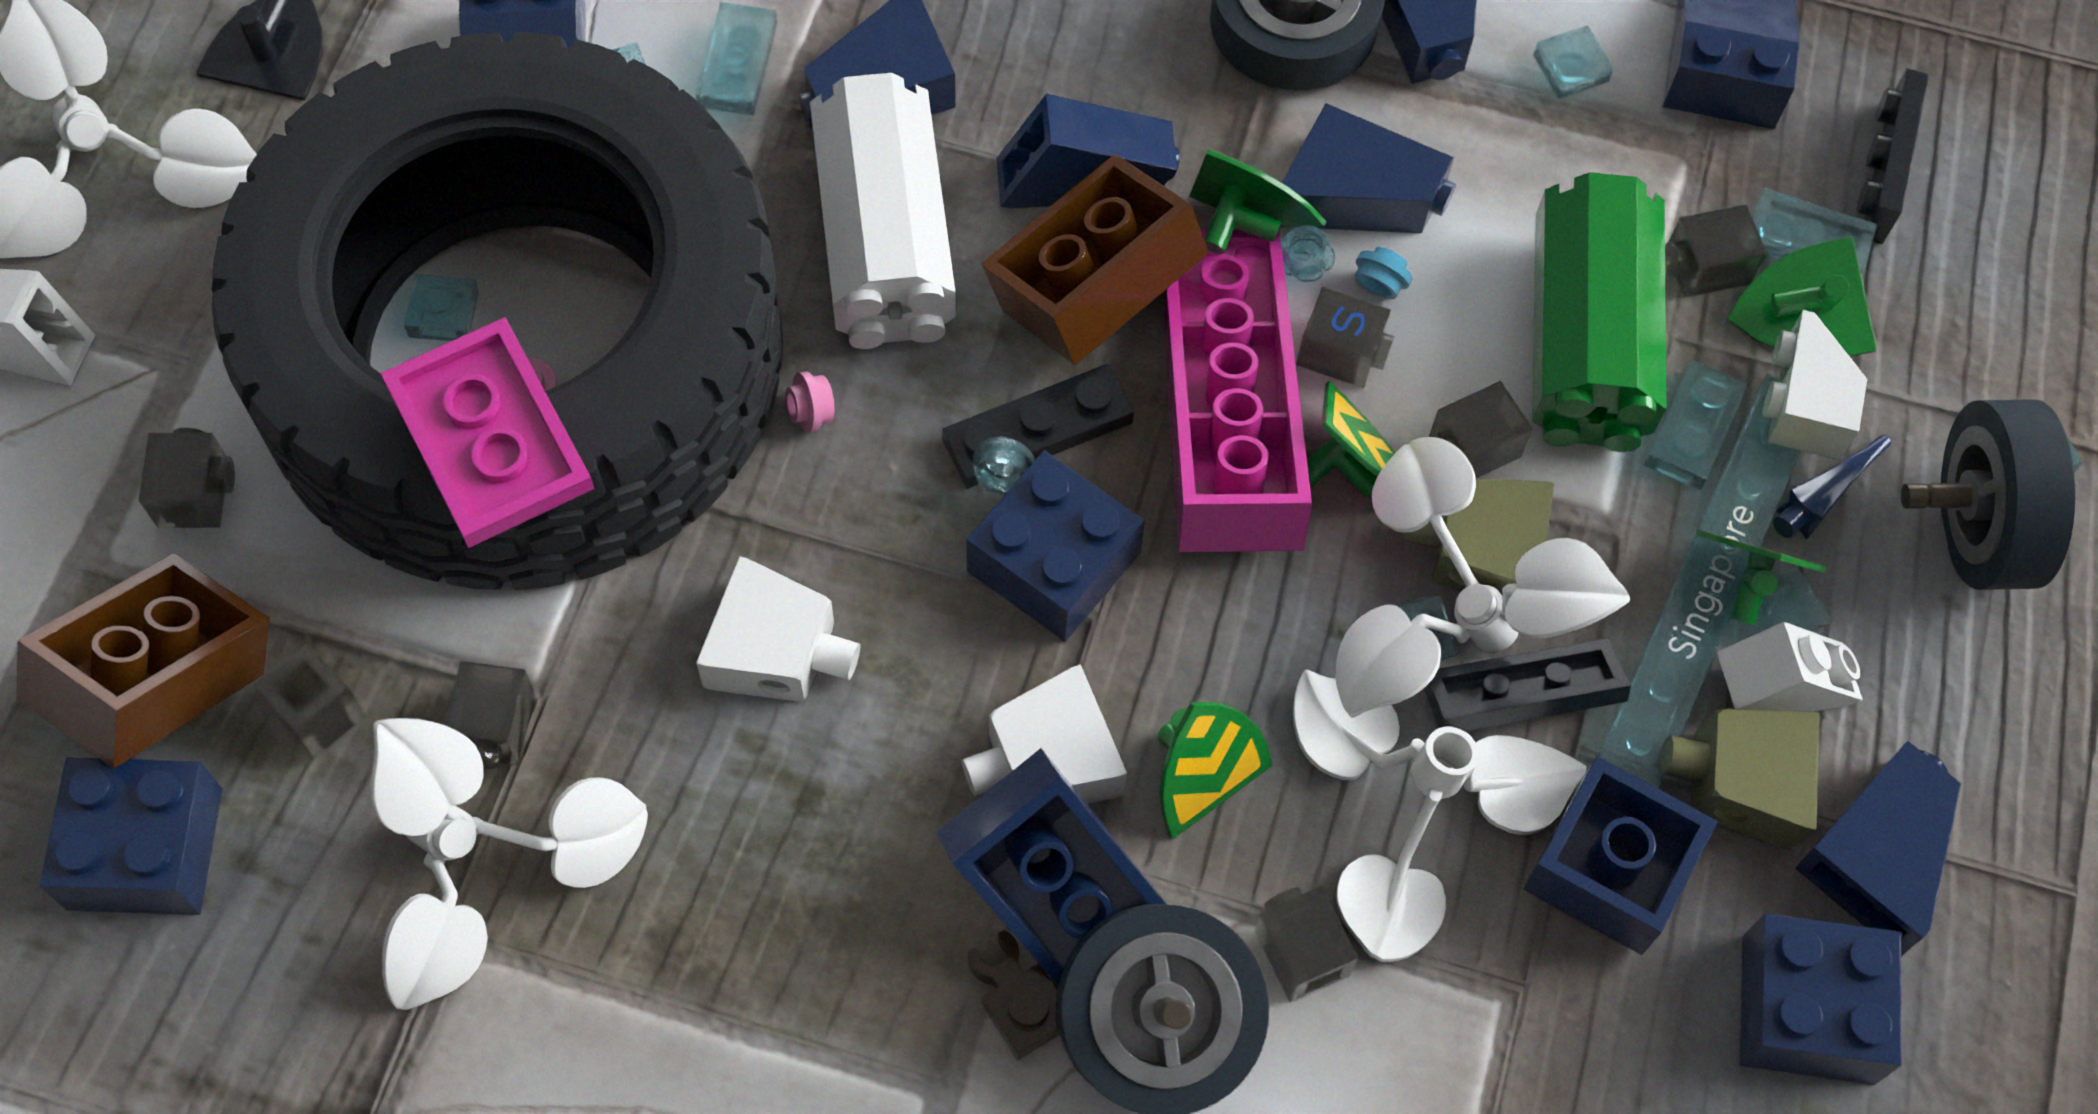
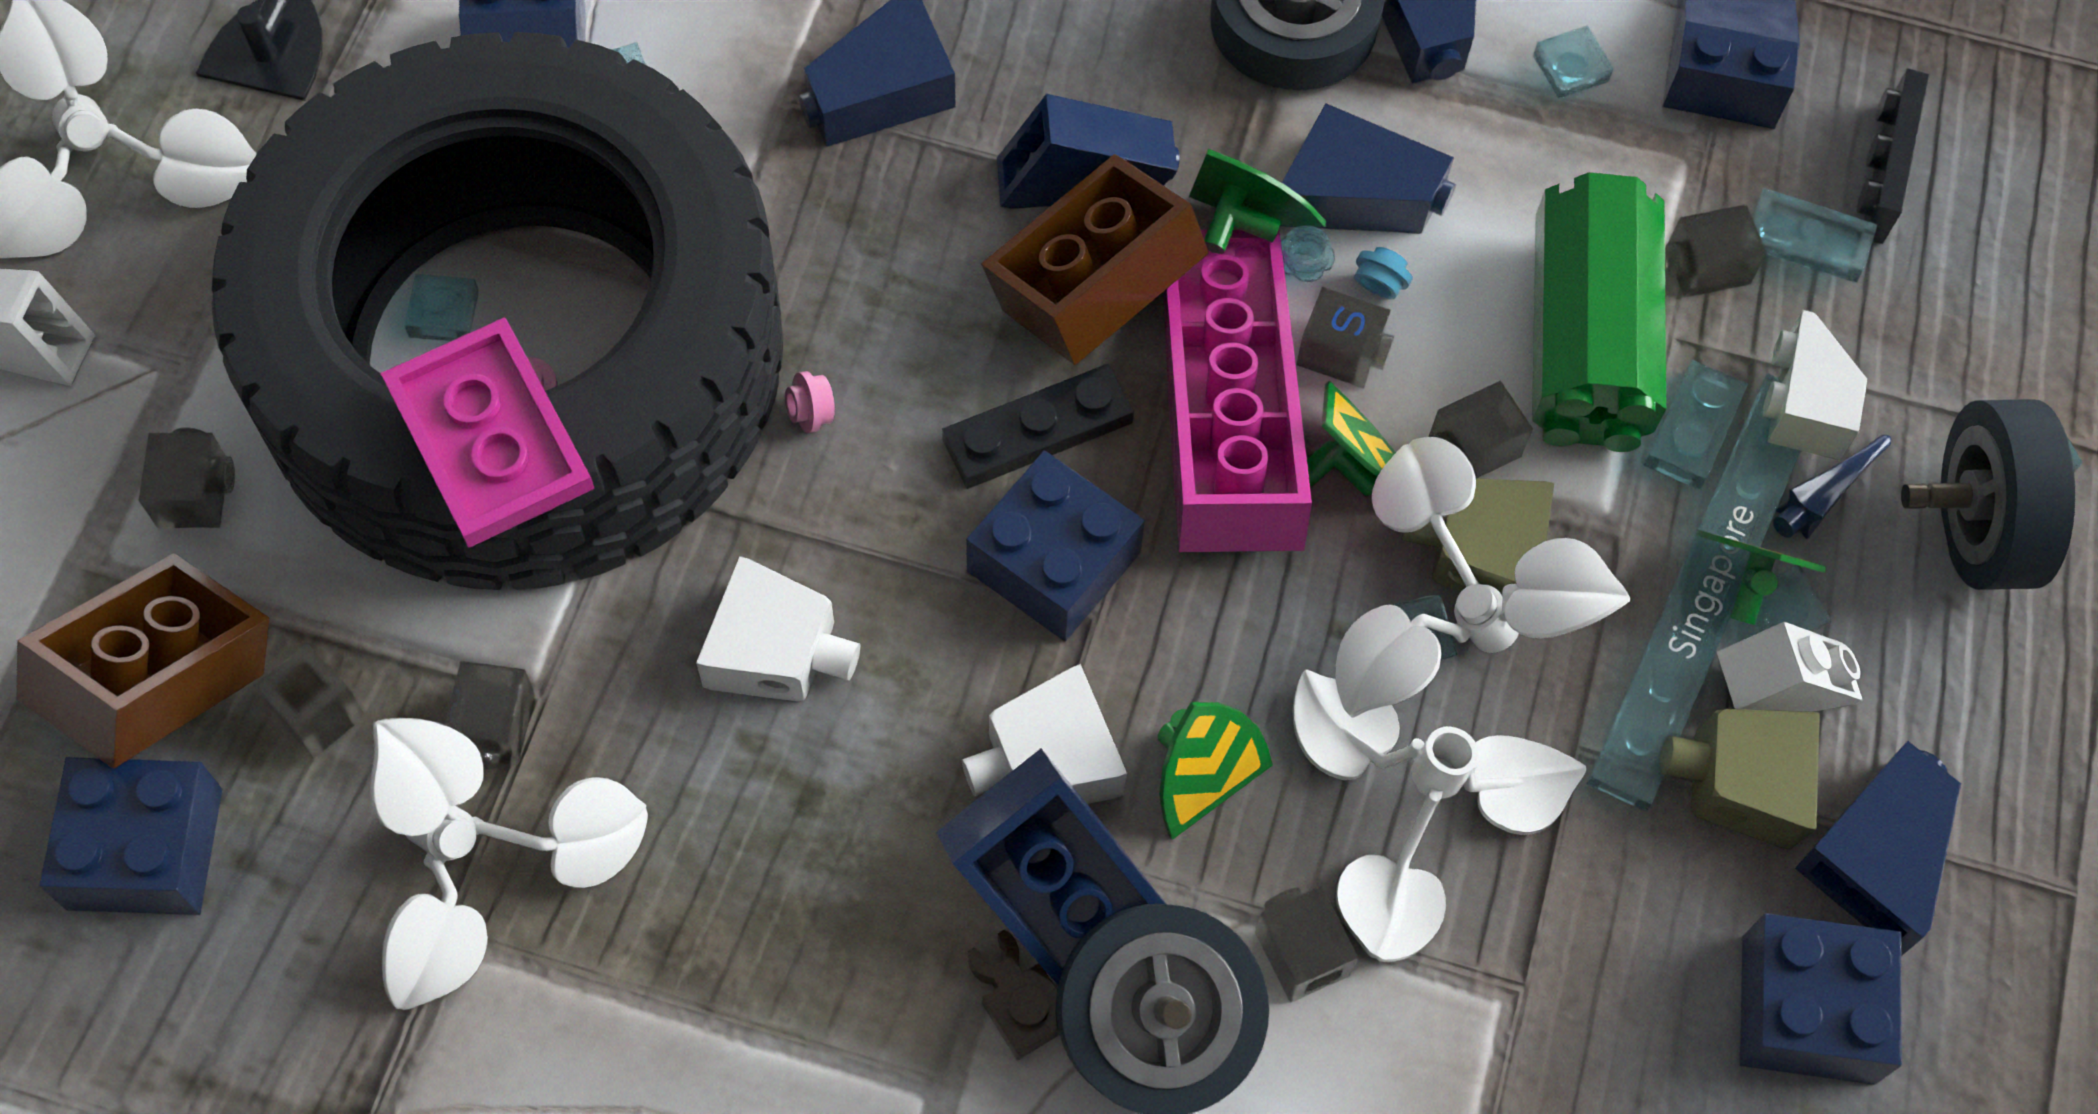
clear light blue plate [695,2,777,116] -> none
white brick [810,73,956,349] -> none
clear light blue plate [972,437,1035,495] -> none
black plate [1424,638,1631,731] -> none
dark blue brick [1523,756,1718,955] -> none
green shield [1726,236,1877,357] -> none

